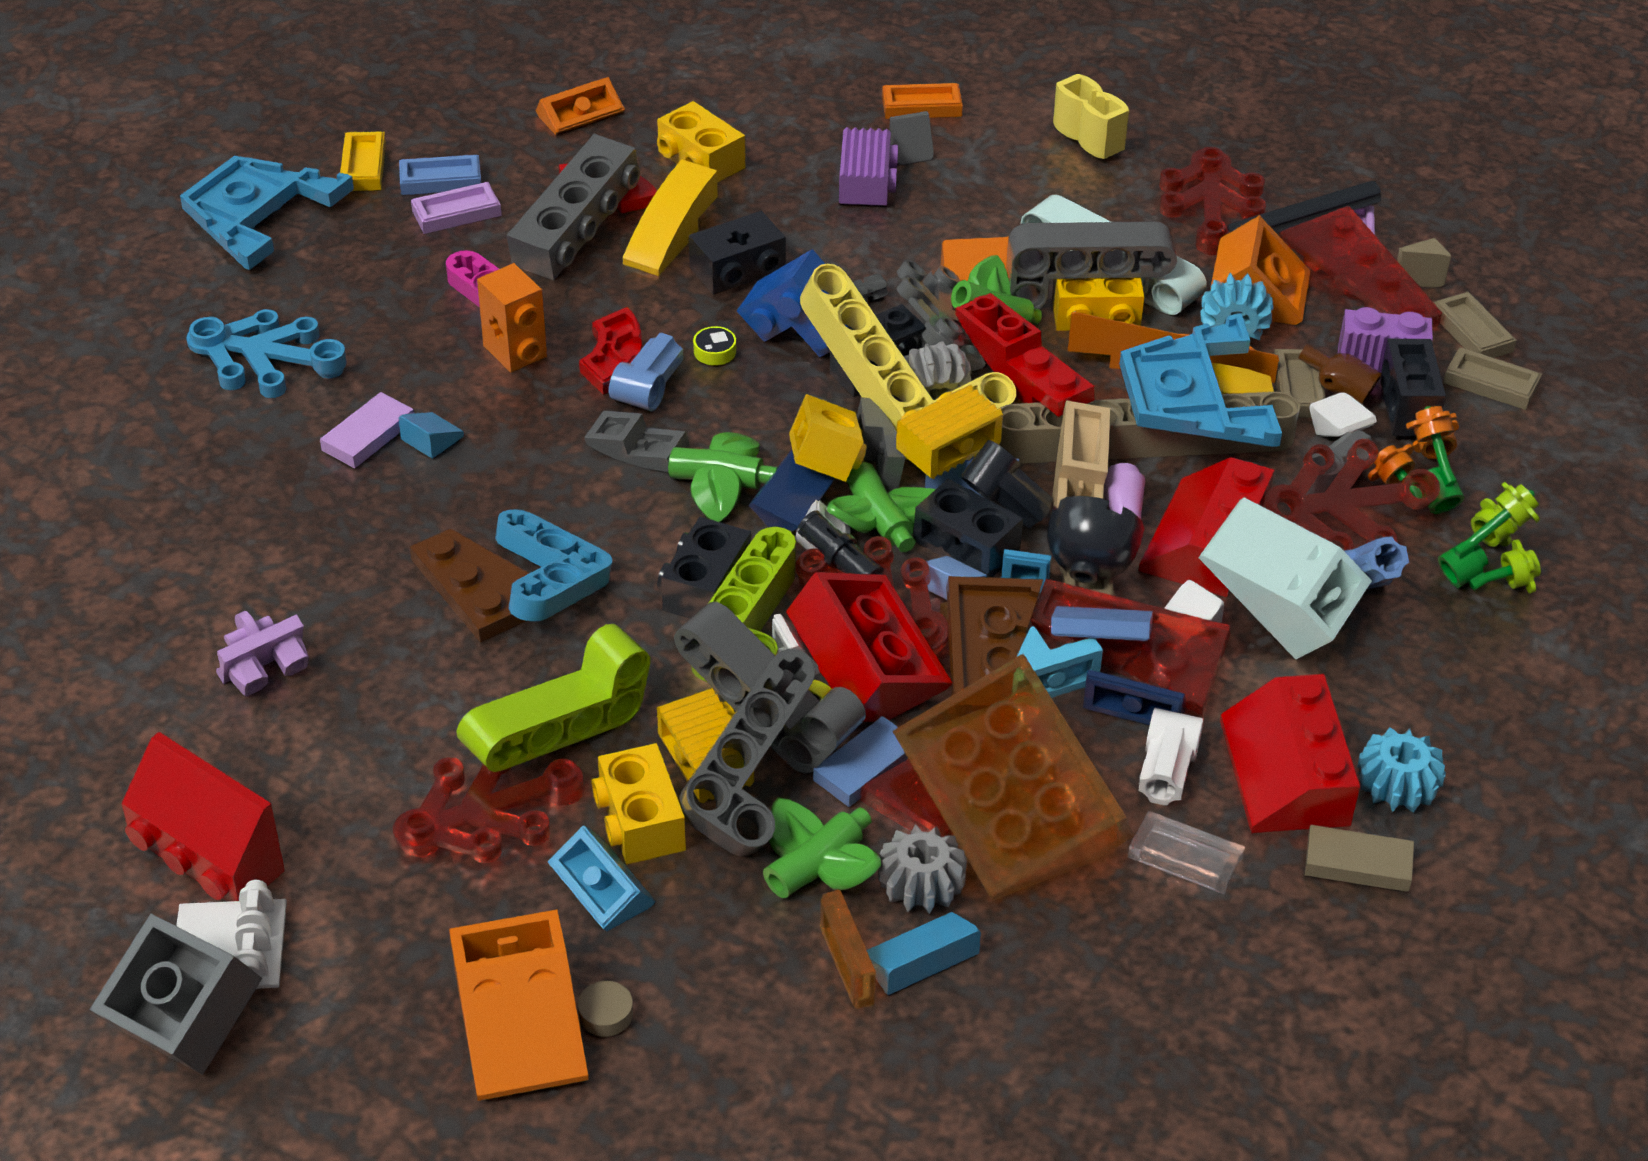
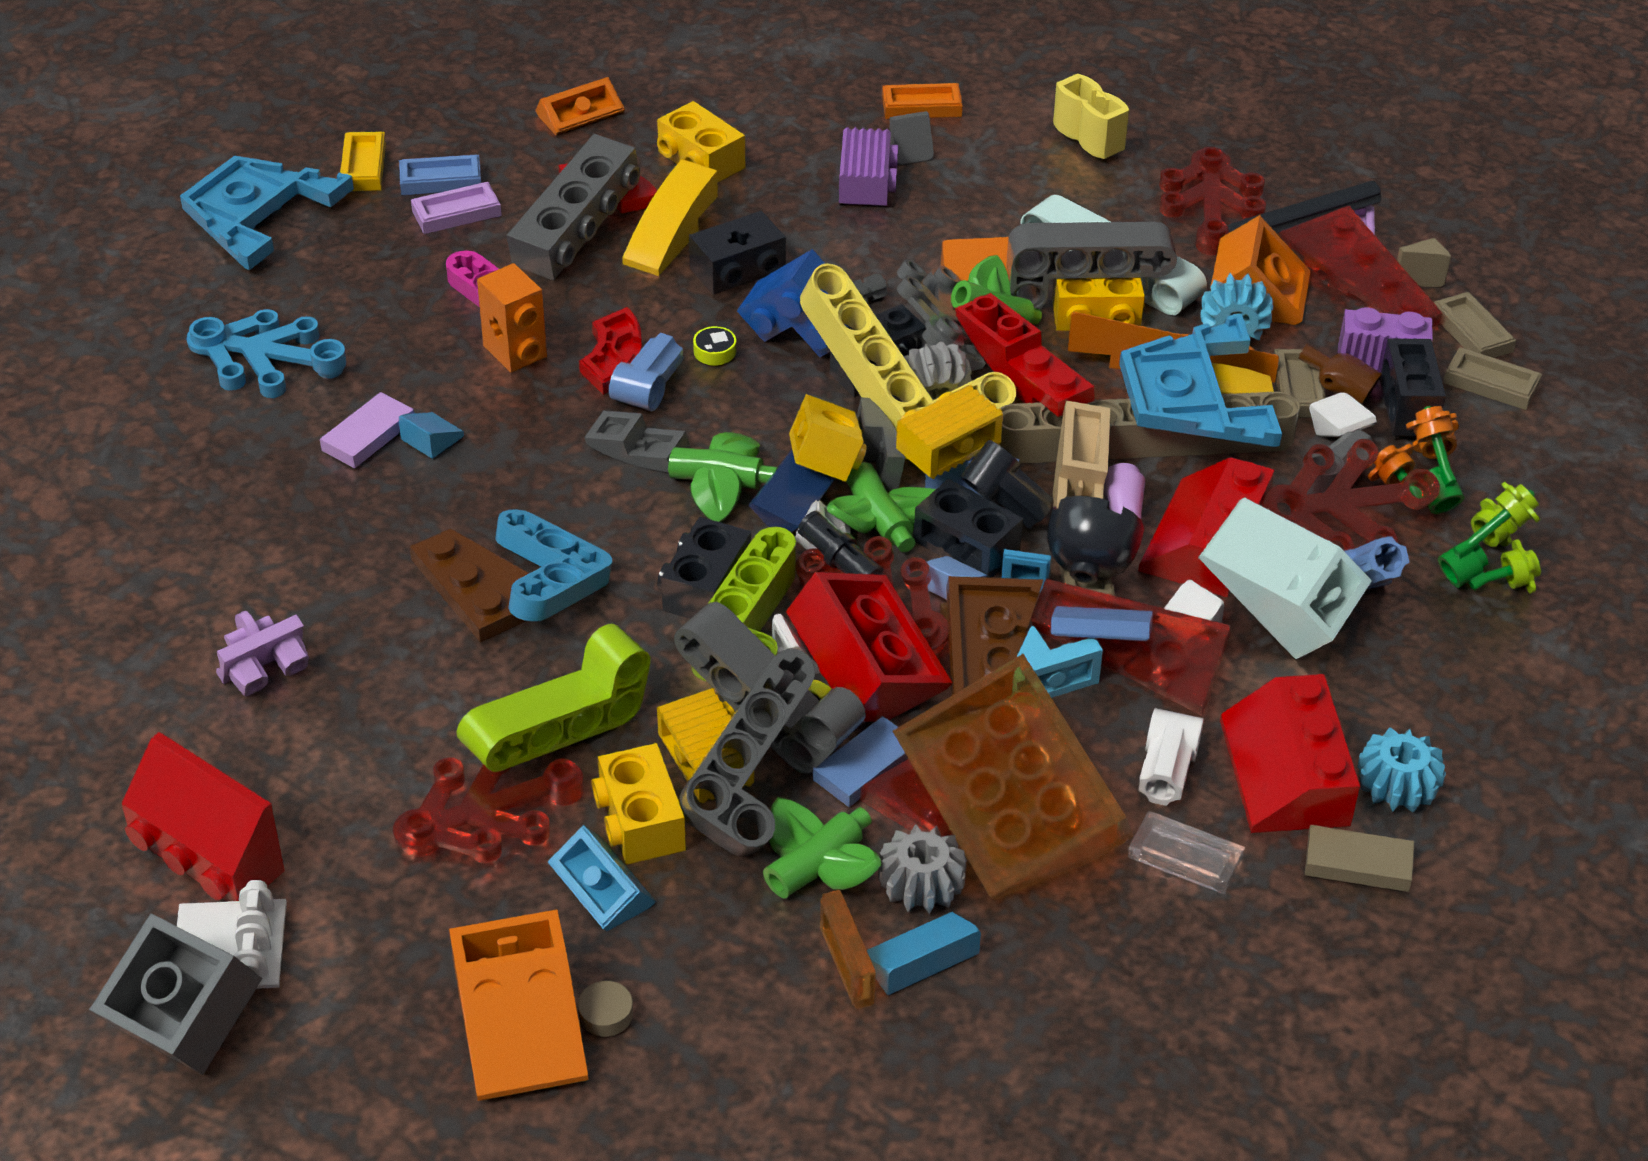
dark blue slope [1083,670,1186,725] -> none

